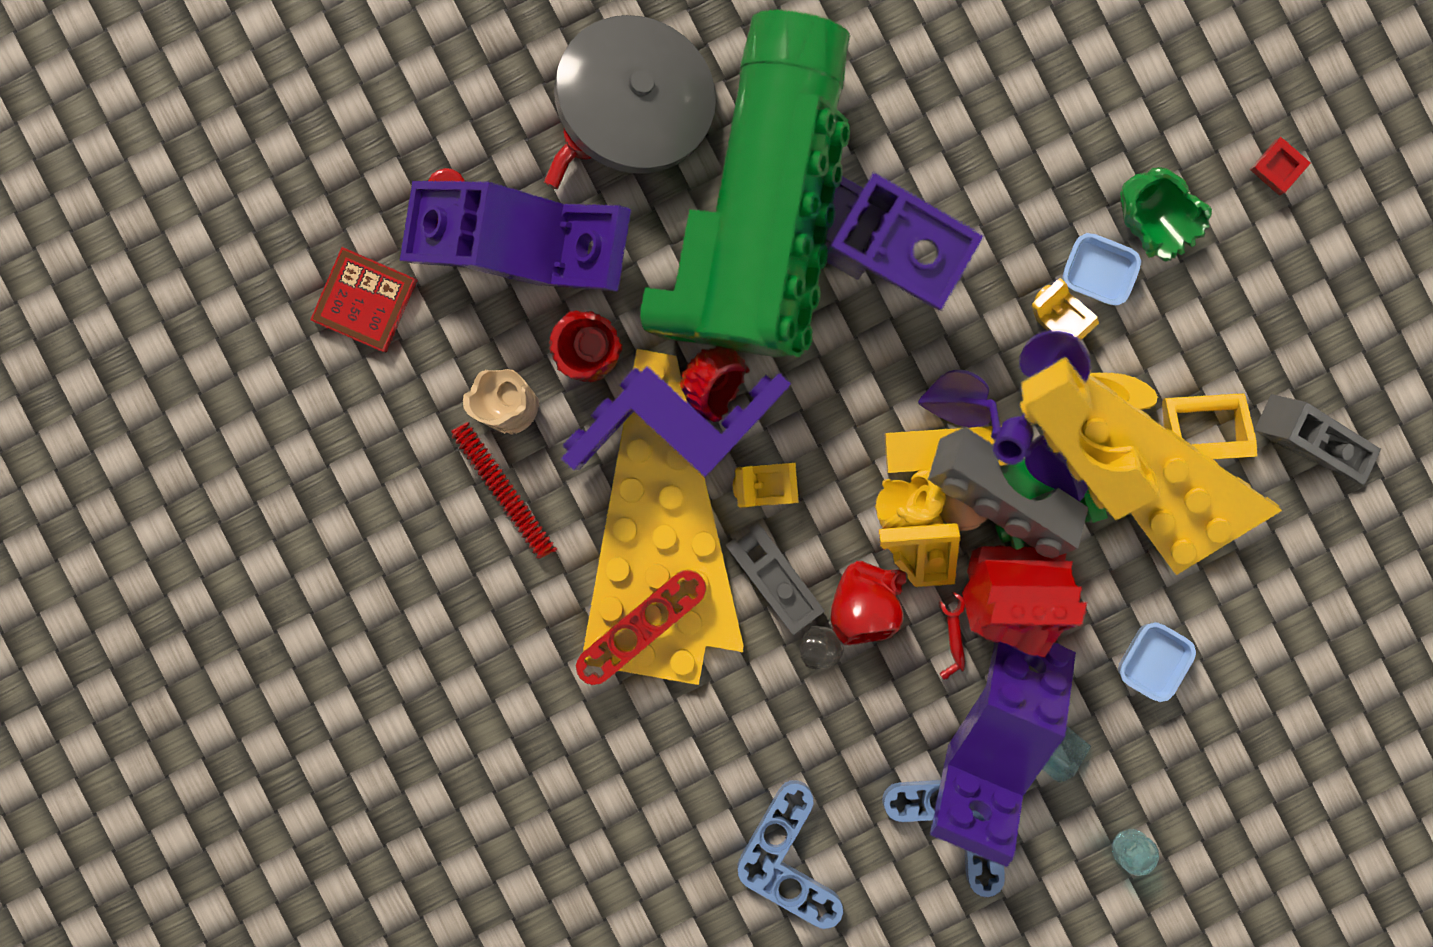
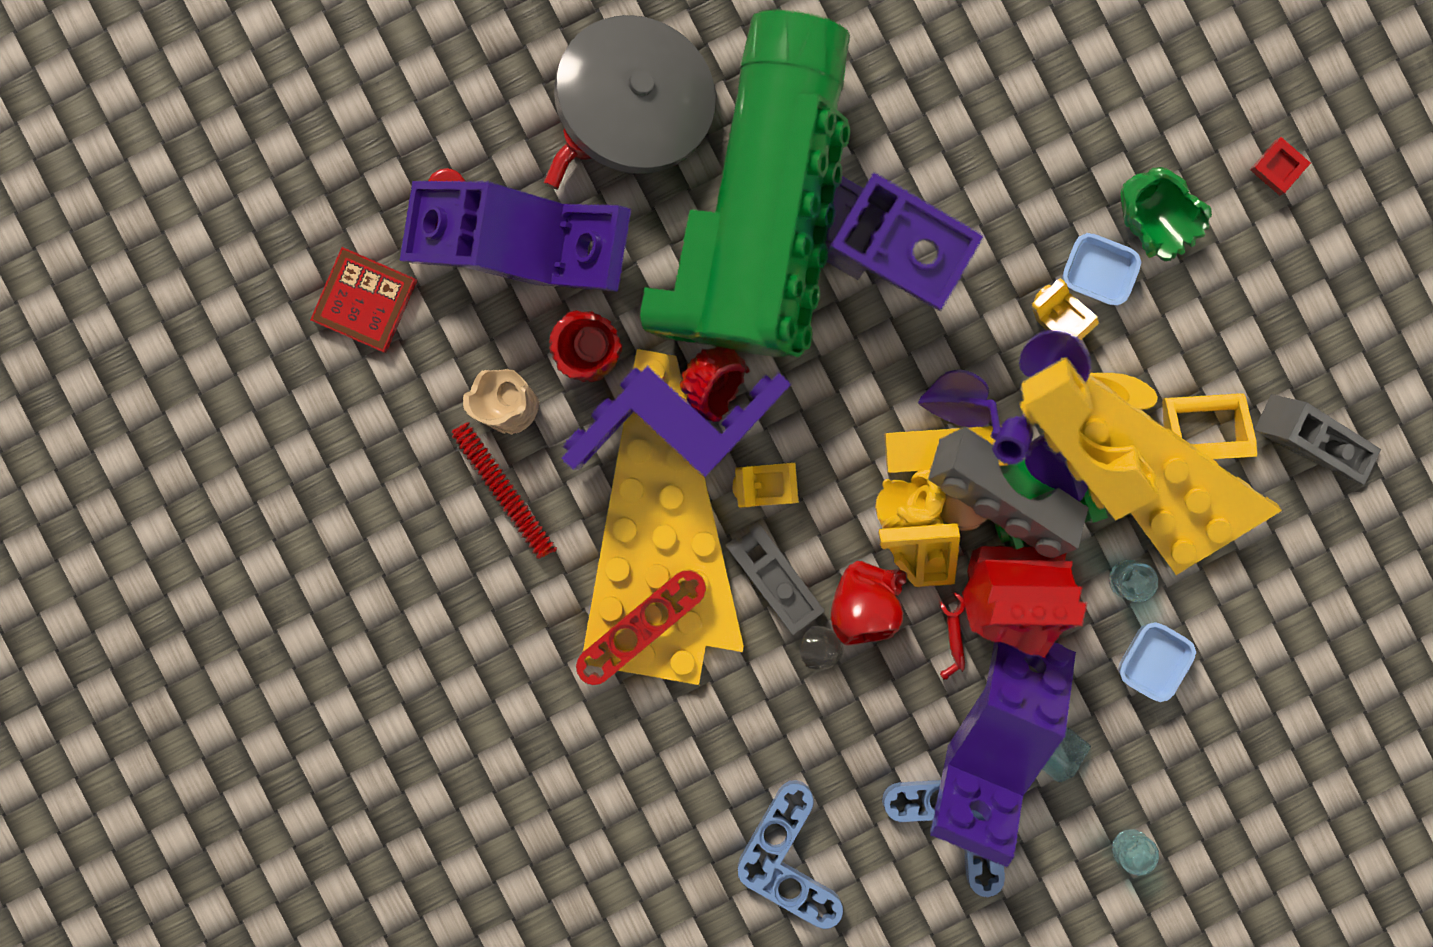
none -> clear light blue wheel [1109,560,1158,602]

